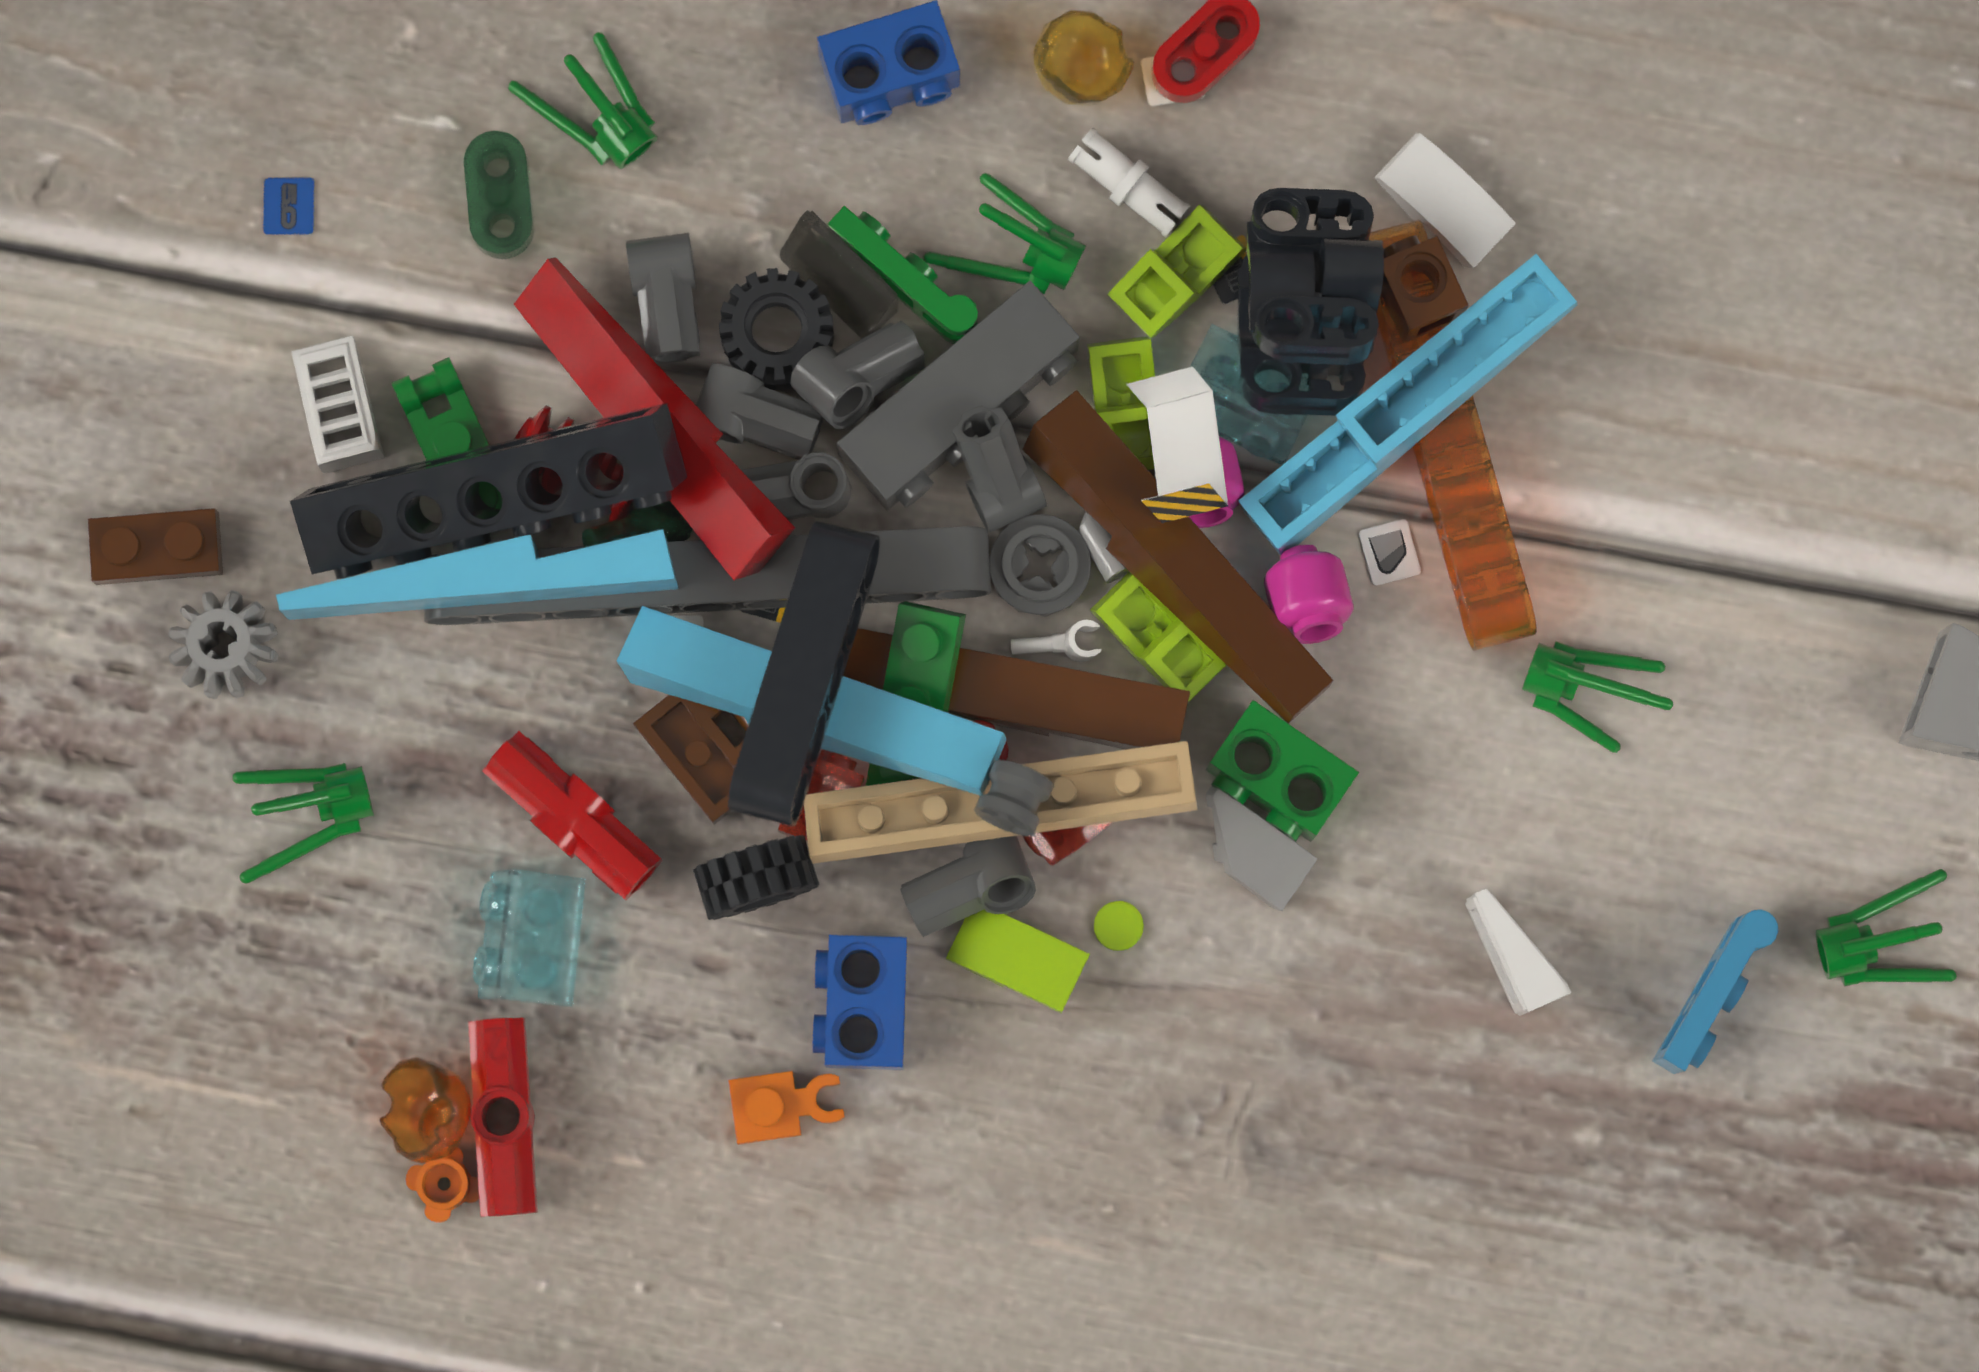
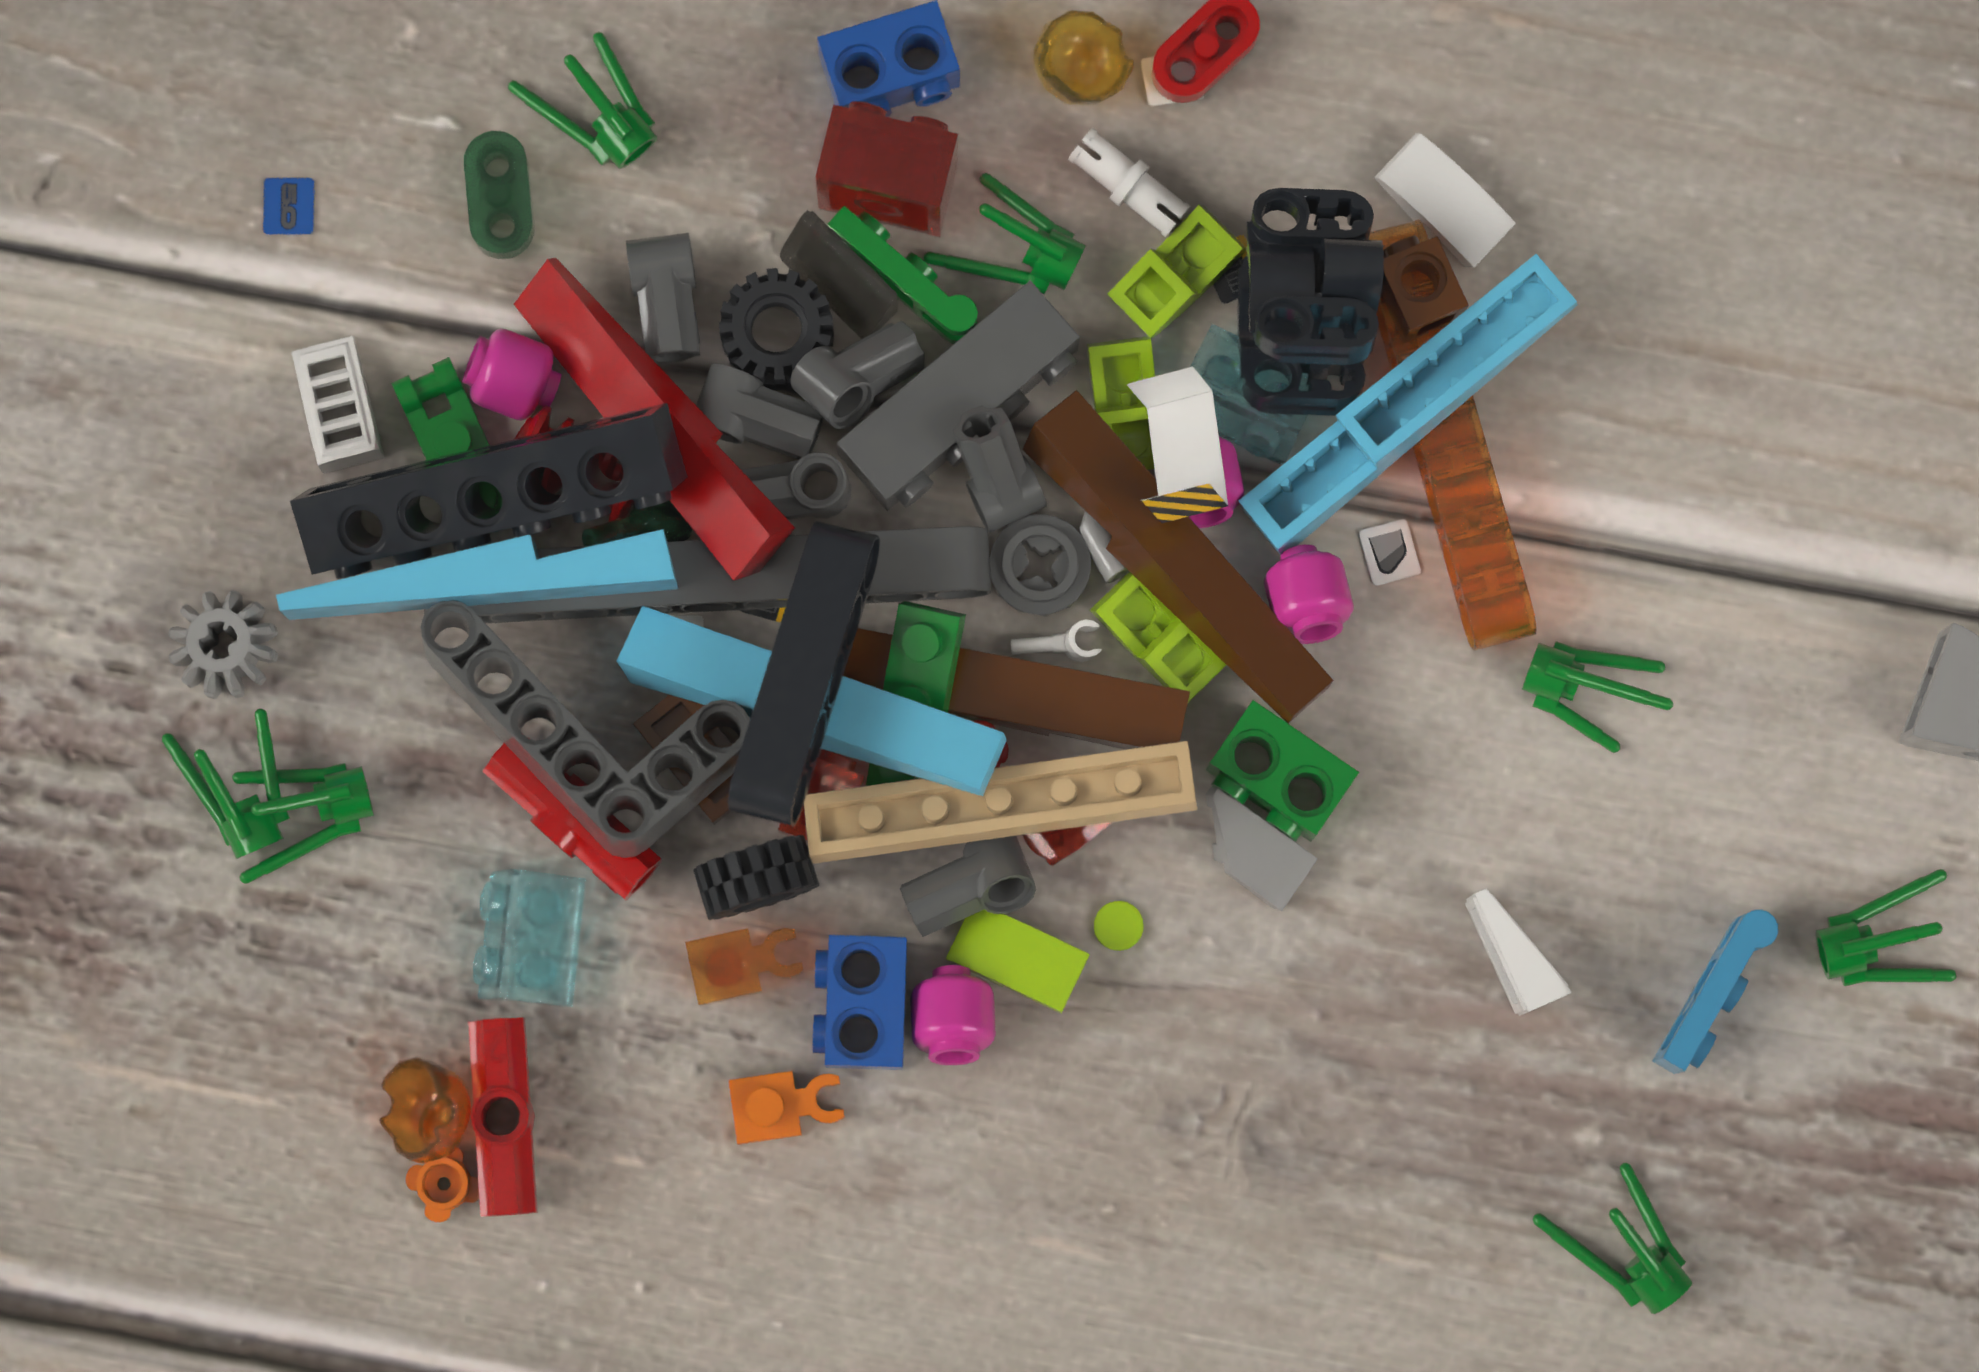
reddish brown plate [88,508,223,585] -> none
dark grey wheel [974,760,1054,836] -> none
none -> green plant [162,708,290,859]
none -> dark grey beam [421,600,750,858]
none -> dark pink head [462,328,562,421]
none -> clear orange plate [685,928,804,1007]
none -> clear red brick [815,101,958,237]
none -> dark pink head [910,965,996,1065]
none -> green plant [1533,1163,1693,1314]

